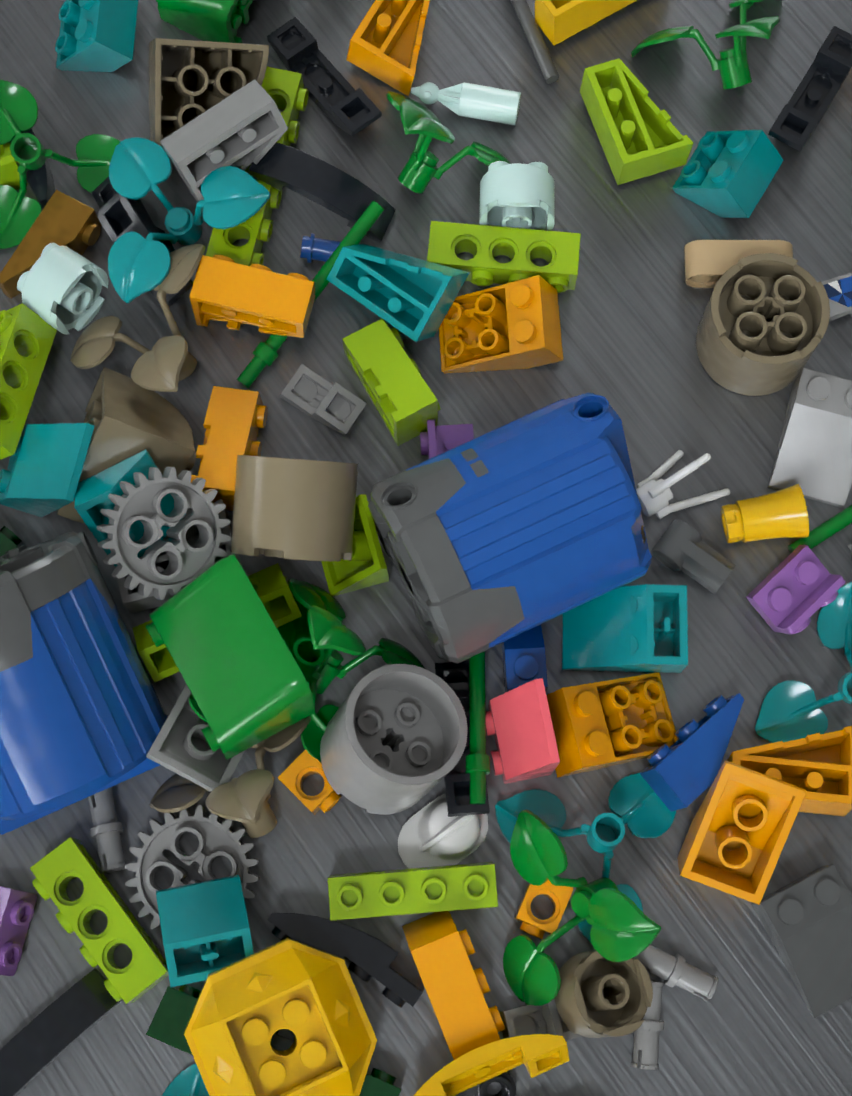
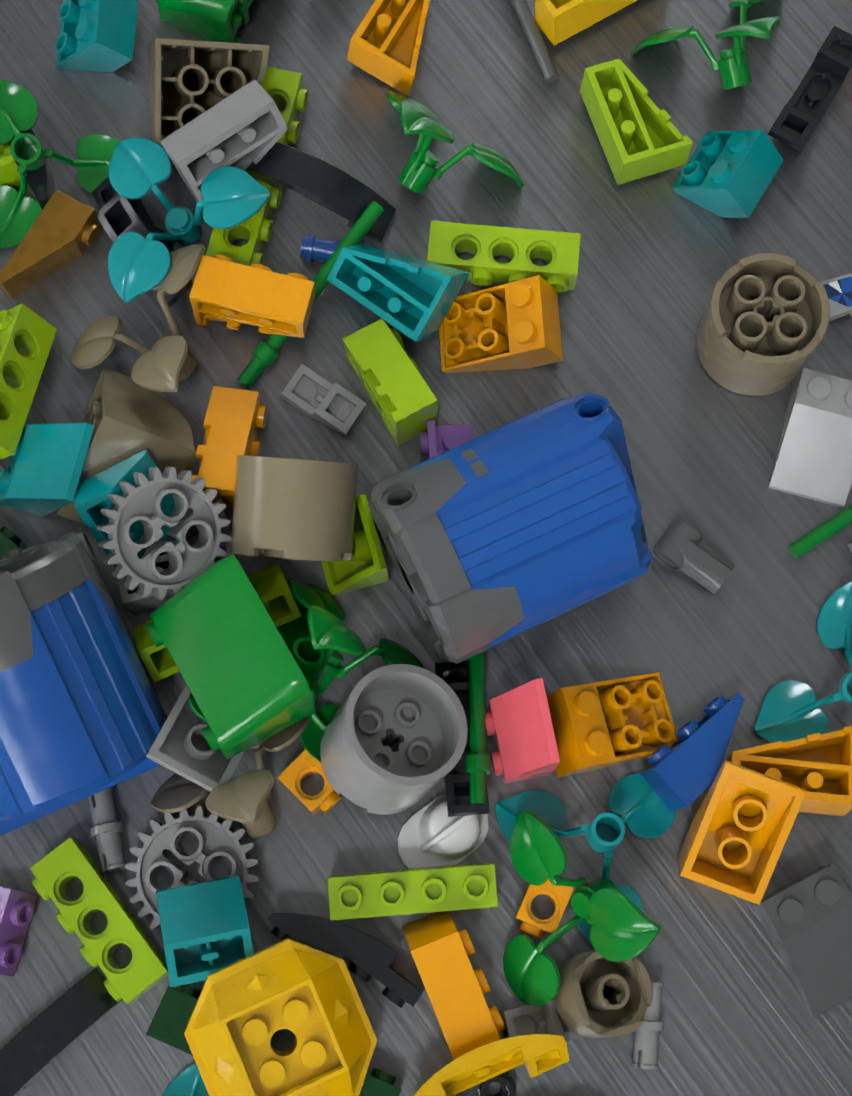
light aqua brick [17,242,109,335] -> none
black slope [267,17,382,136] -> none
light aqua wheel [411,82,521,126] -> none
light aqua brick [479,161,555,231] -> none
blue slope [502,624,548,693] -> none
teal slope [562,584,688,673] -> none
light grey pin [633,945,719,1002] -> none
white plant [636,450,731,519] -> none
tan beam [684,240,793,288] -> none
yellow plant [720,484,809,543] -> none
medium lavender bracket [746,545,846,634] -> none

